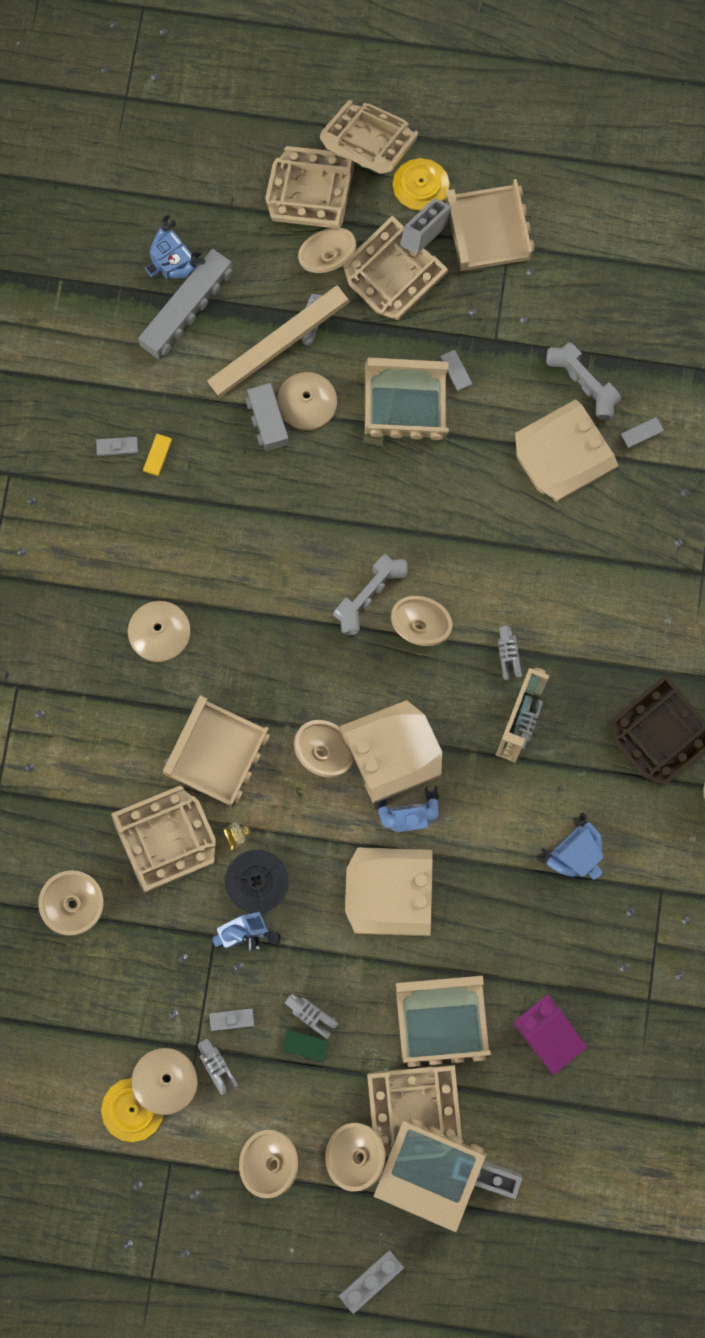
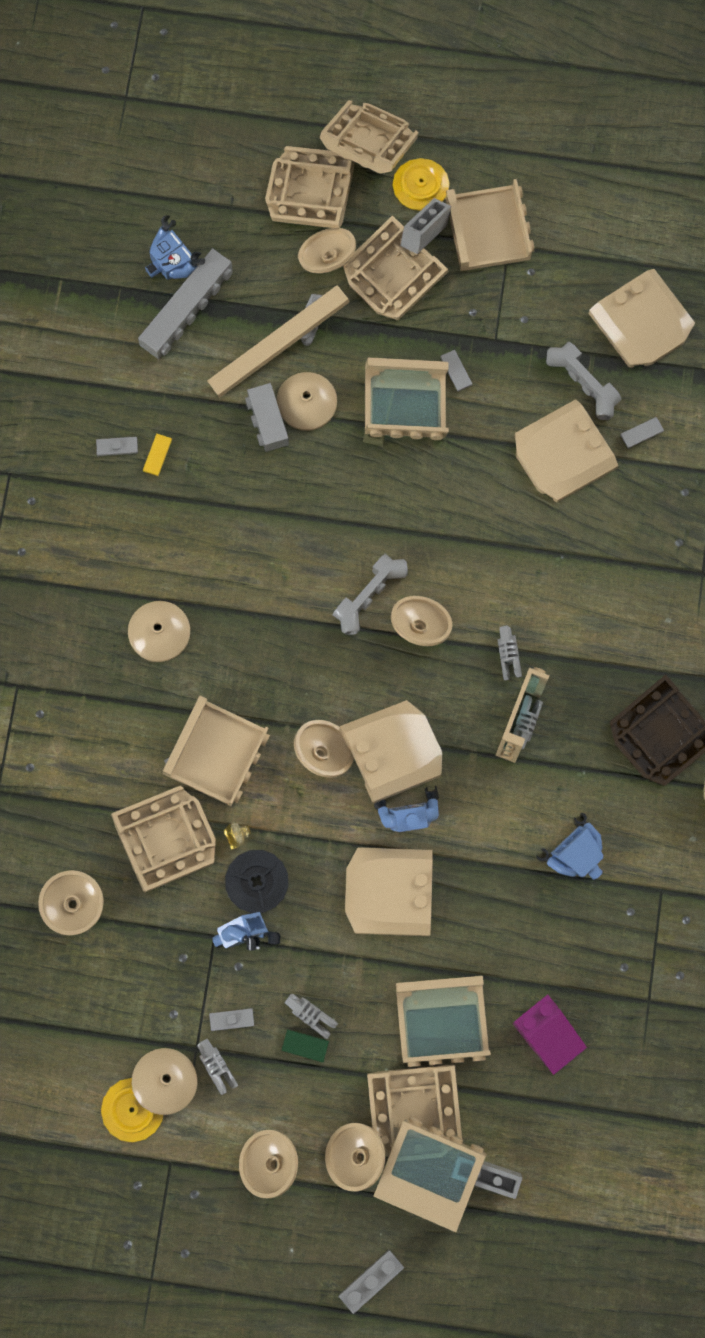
none -> tan wedge [589,269,695,368]

